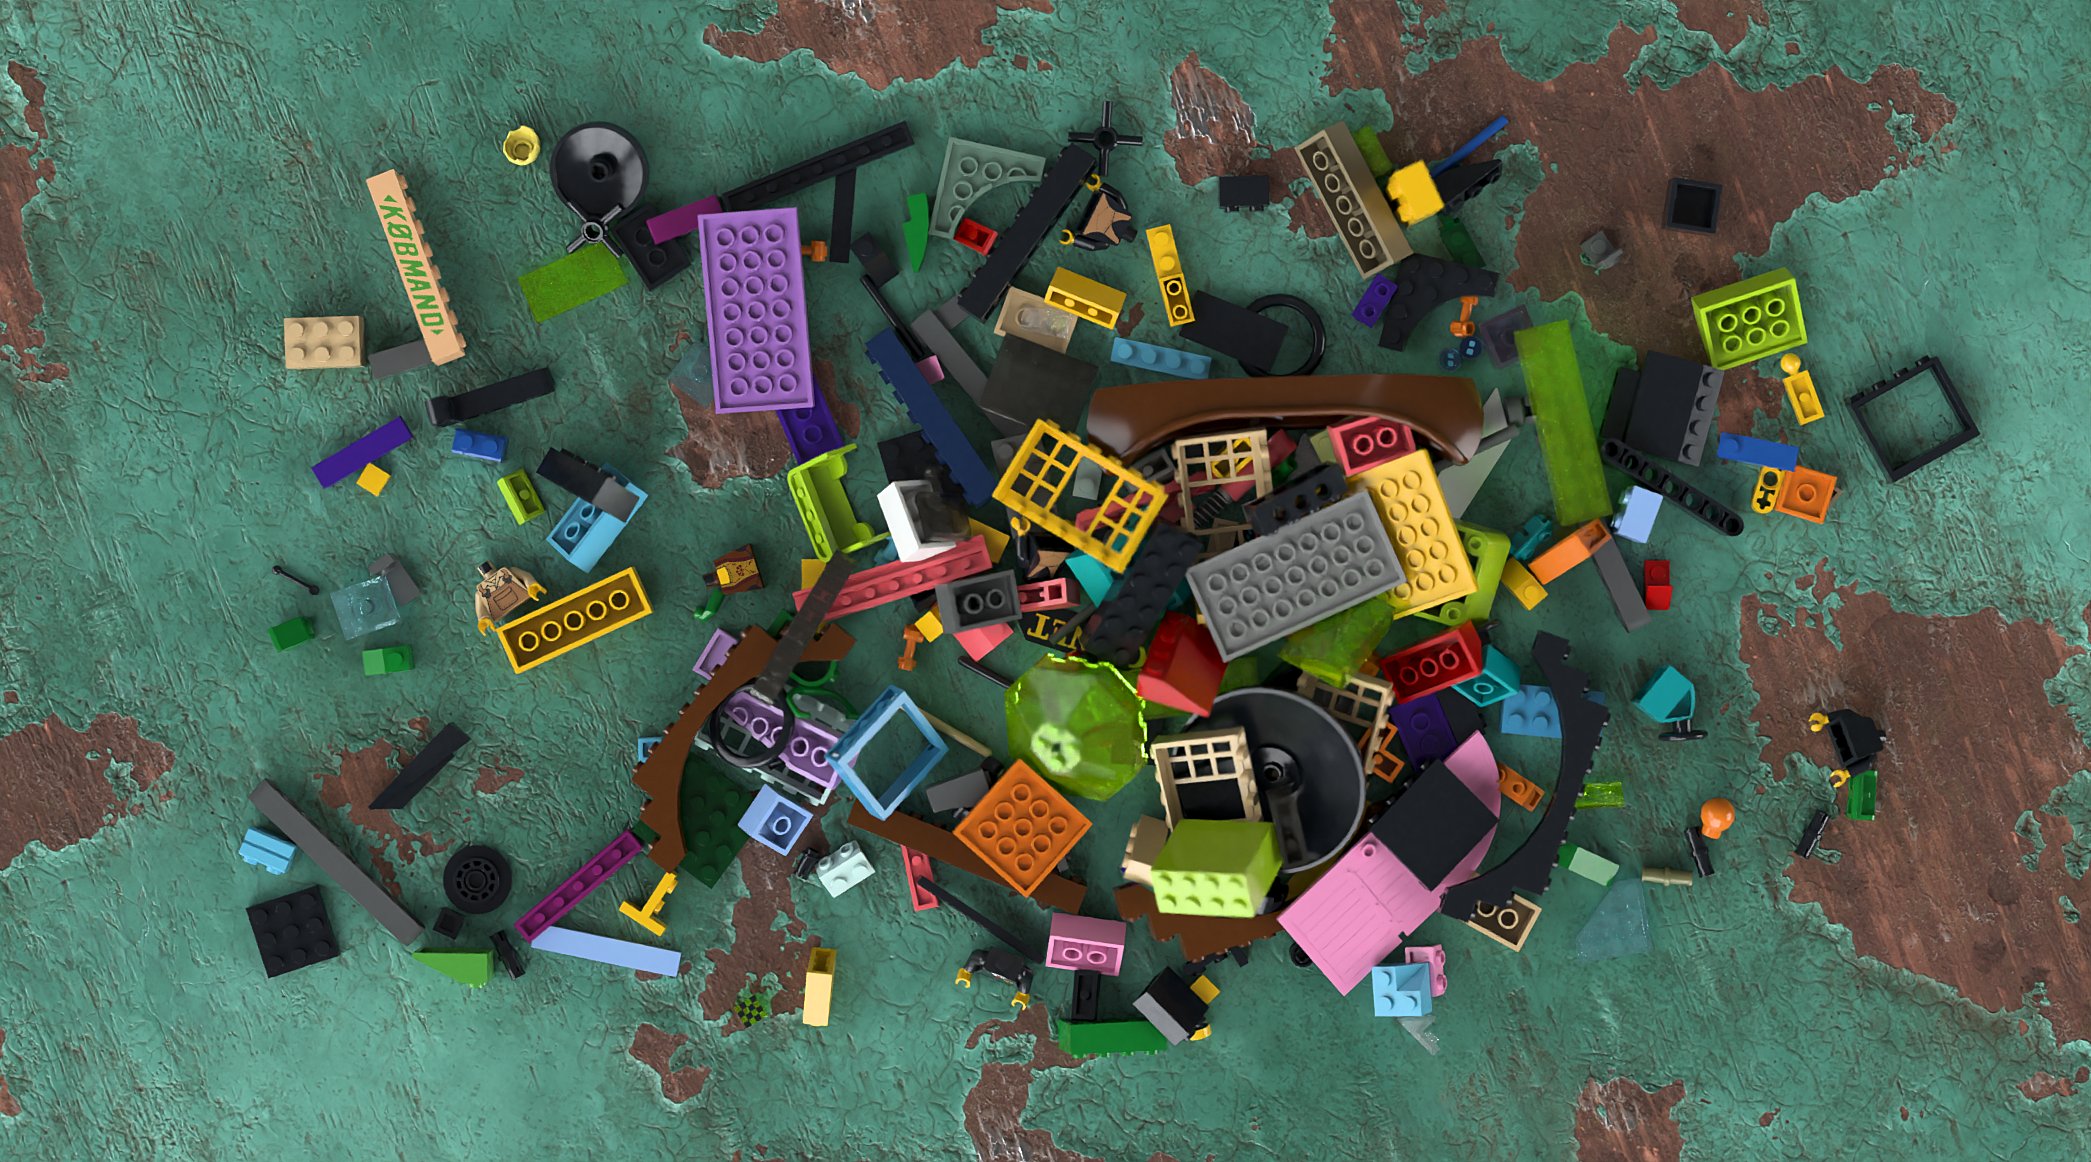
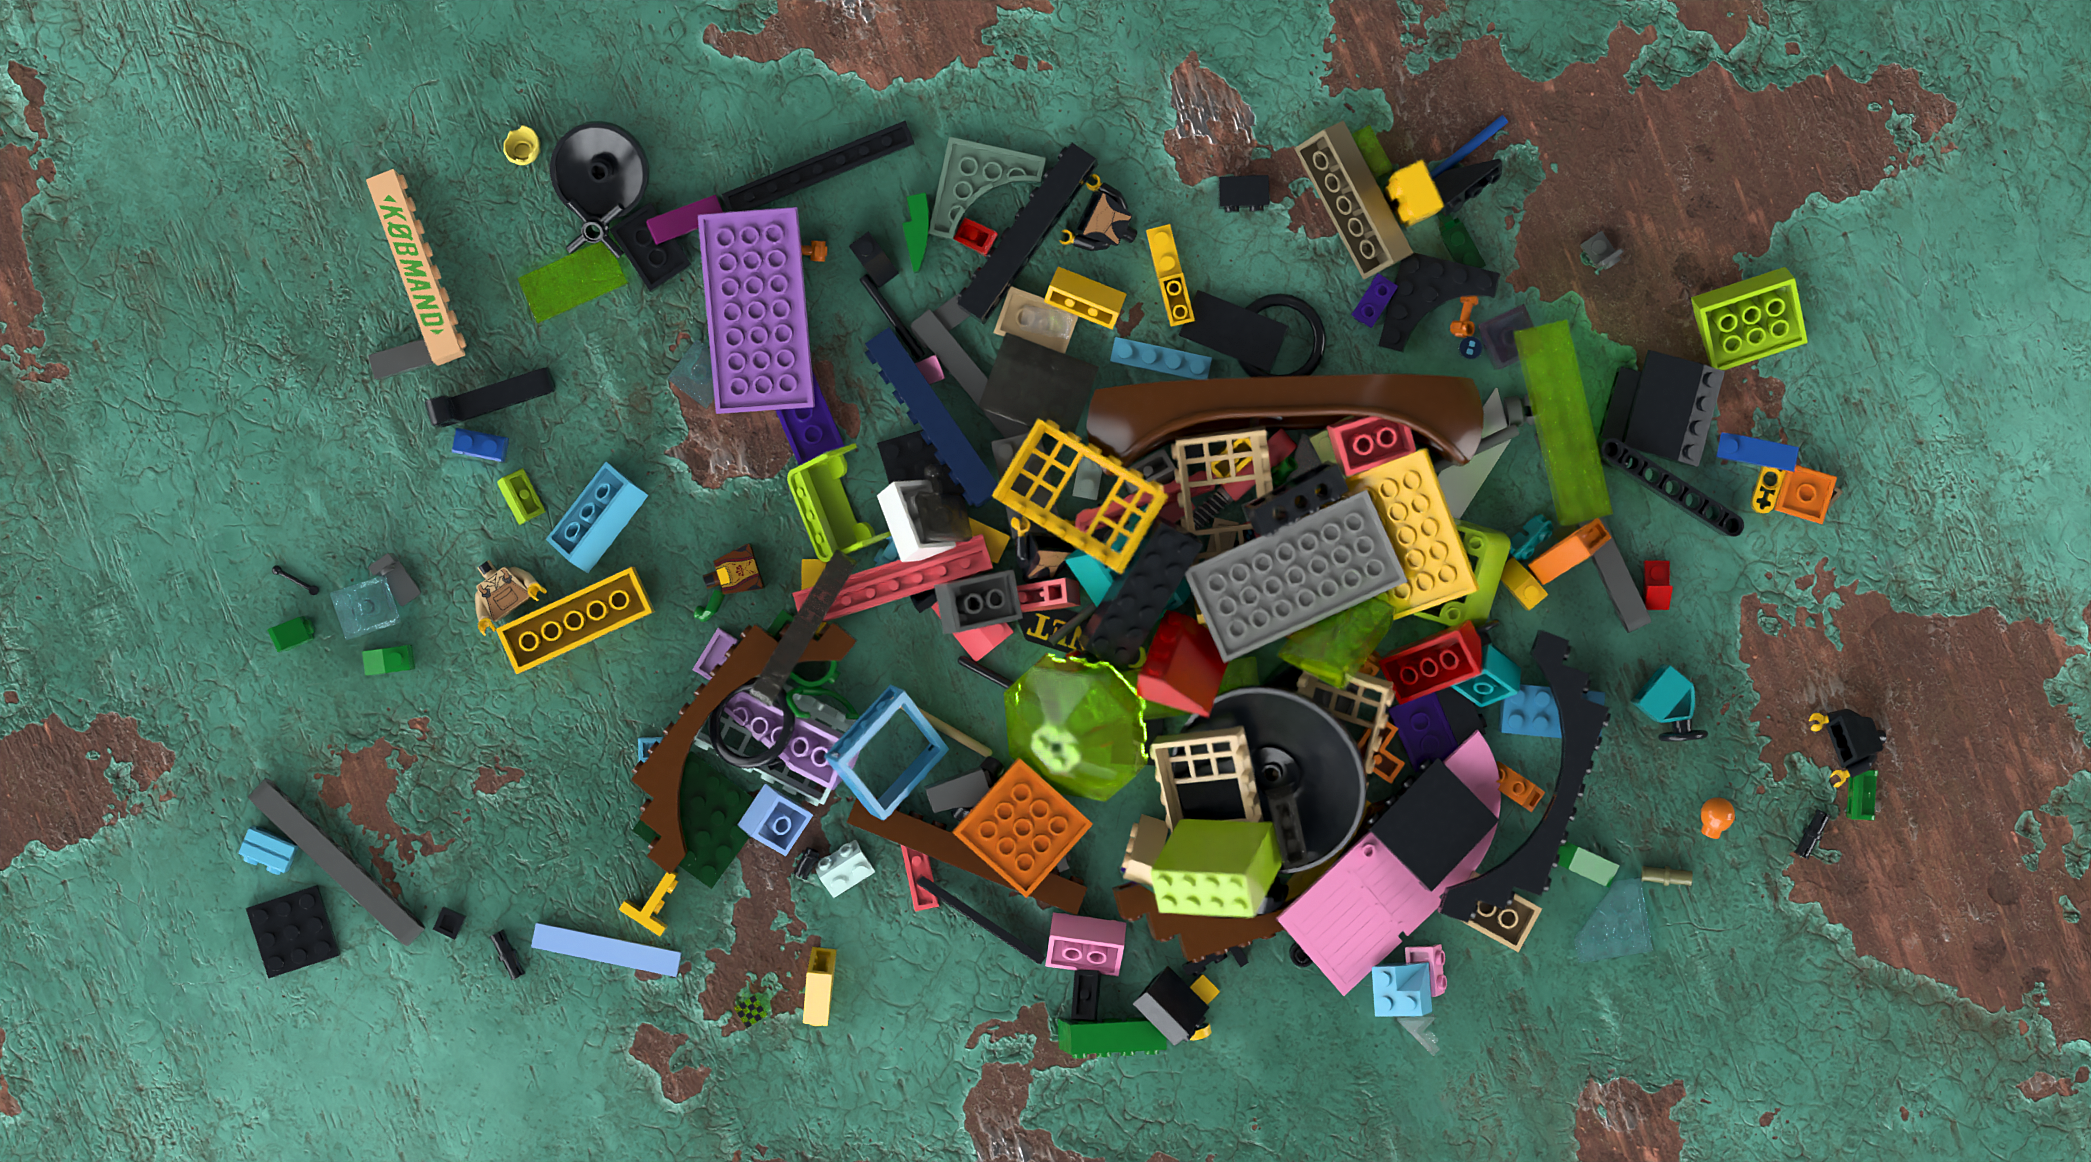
tan brick [284,316,366,370] -> none
dark purple slope [311,416,414,489] -> none
yellow tile [356,463,391,496] -> none
black wedge [368,722,471,810] -> none
bright green slope [412,947,495,988] -> none
black wheel [443,845,512,914] -> none
magenta tile [513,829,644,943] -> none
black wedge [536,447,640,523] -> none
black sticker [829,168,857,263] -> none
orange bar [897,624,924,671] -> none
yellow brick [915,604,943,642] -> none
black torso [956,946,1034,1010] -> none
black bar [1068,101,1143,177] -> none
clear light blue tile [1437,347,1463,373] -> none
clear neon green plate [1574,782,1625,809] -> none
light blue brick [1609,486,1663,543] -> none
black piece [1661,177,1723,237] -> none
black pin [1684,826,1715,878] -> none
yellow plate [1780,353,1825,425] -> none
black window [1845,355,1980,483] -> none

